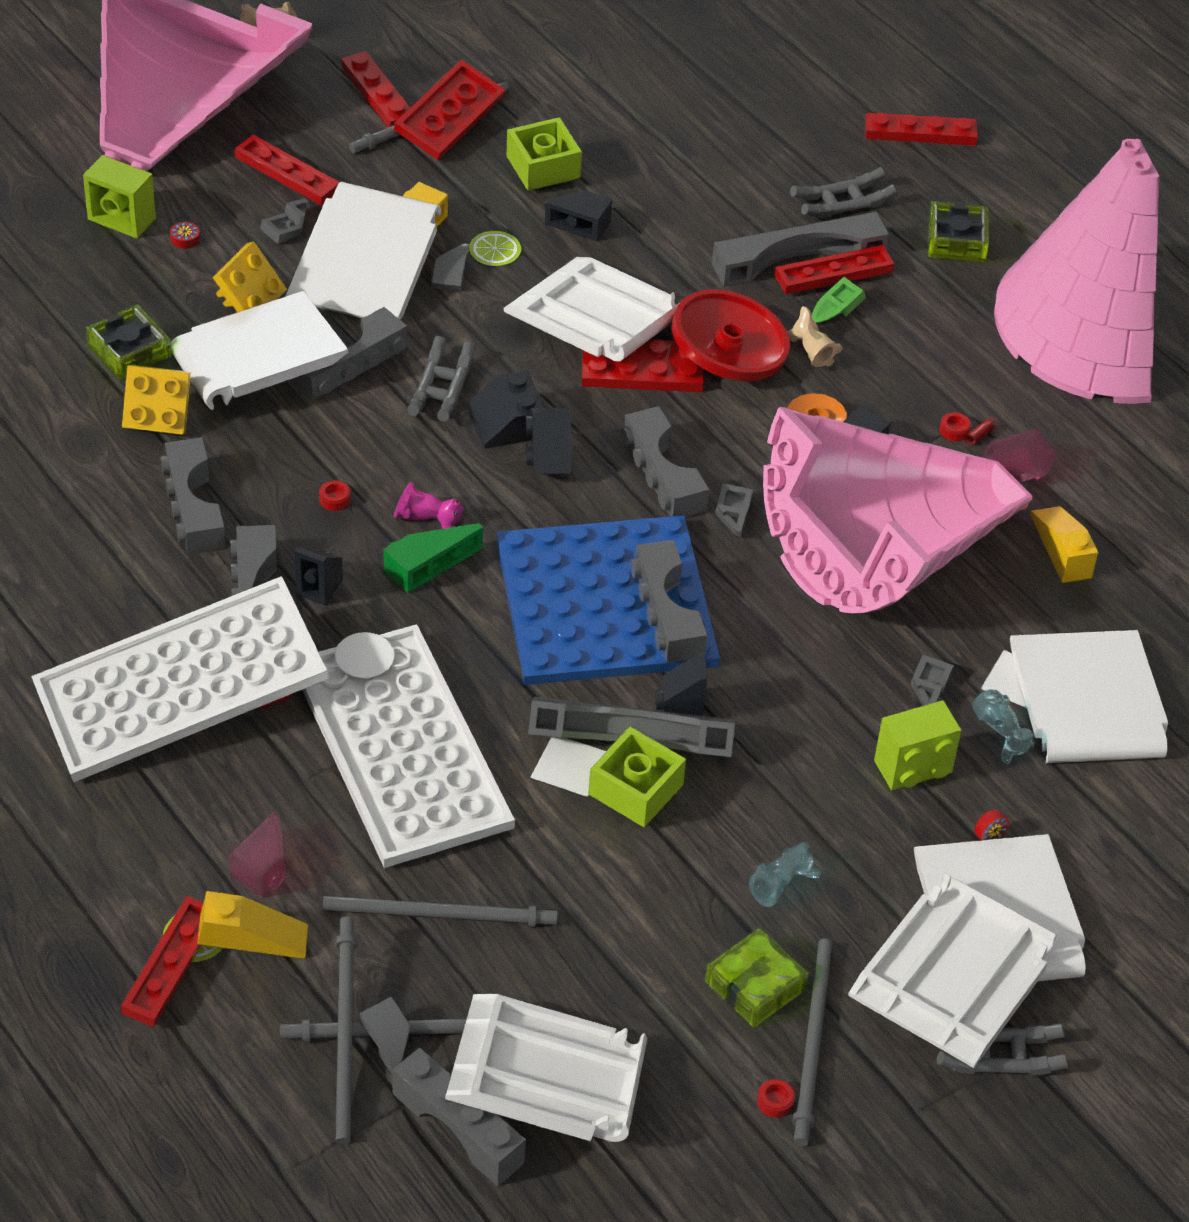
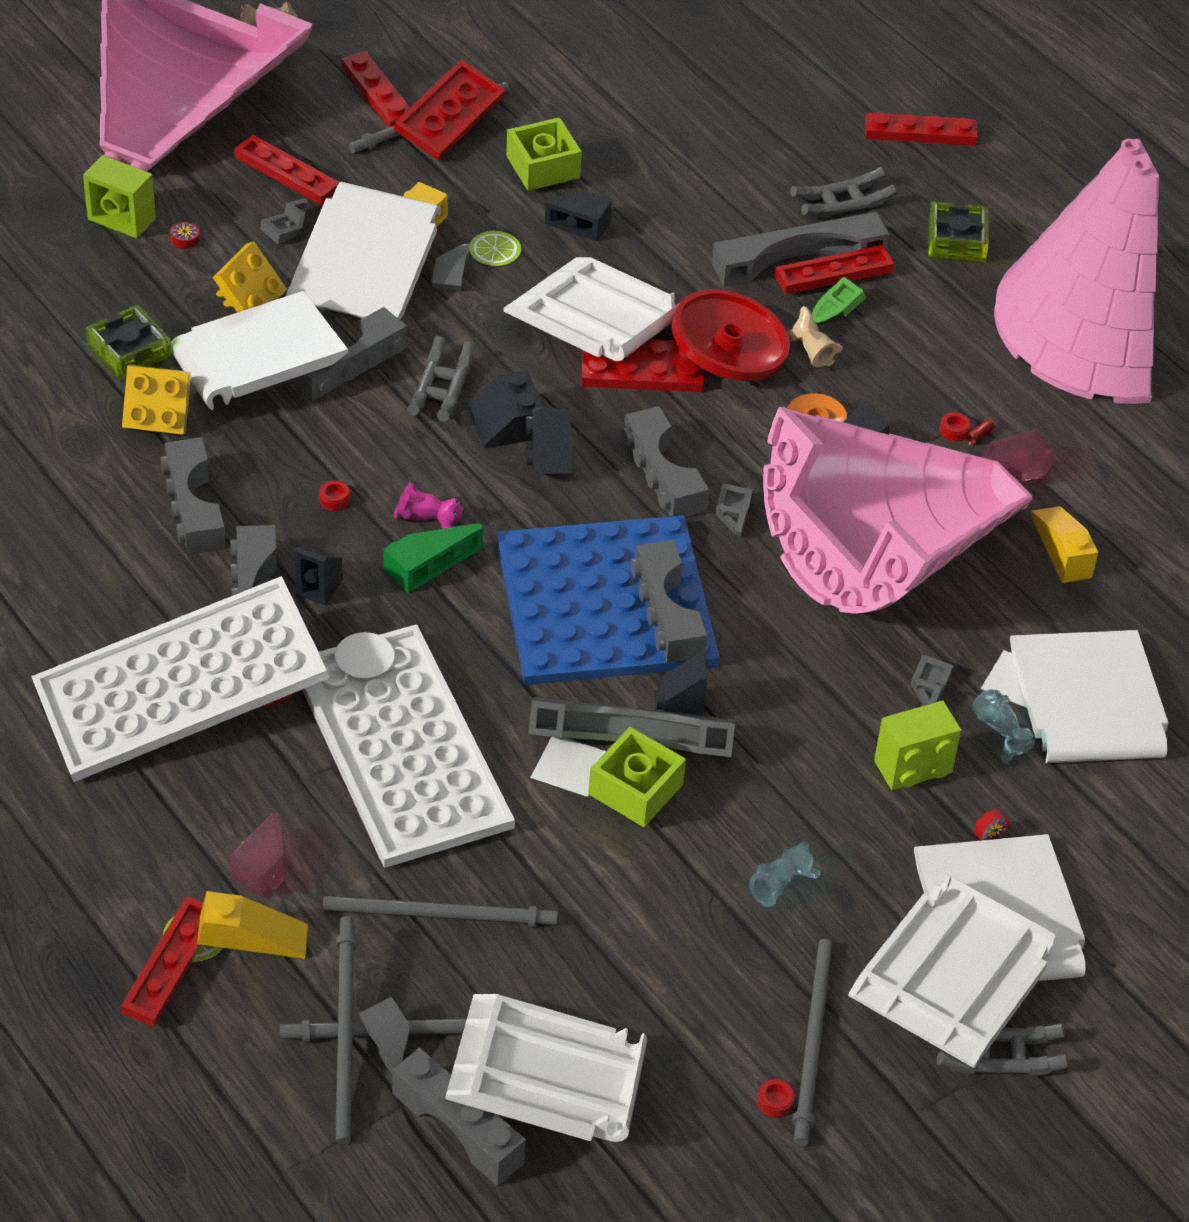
clear neon green piece [705,928,809,1028] -> none

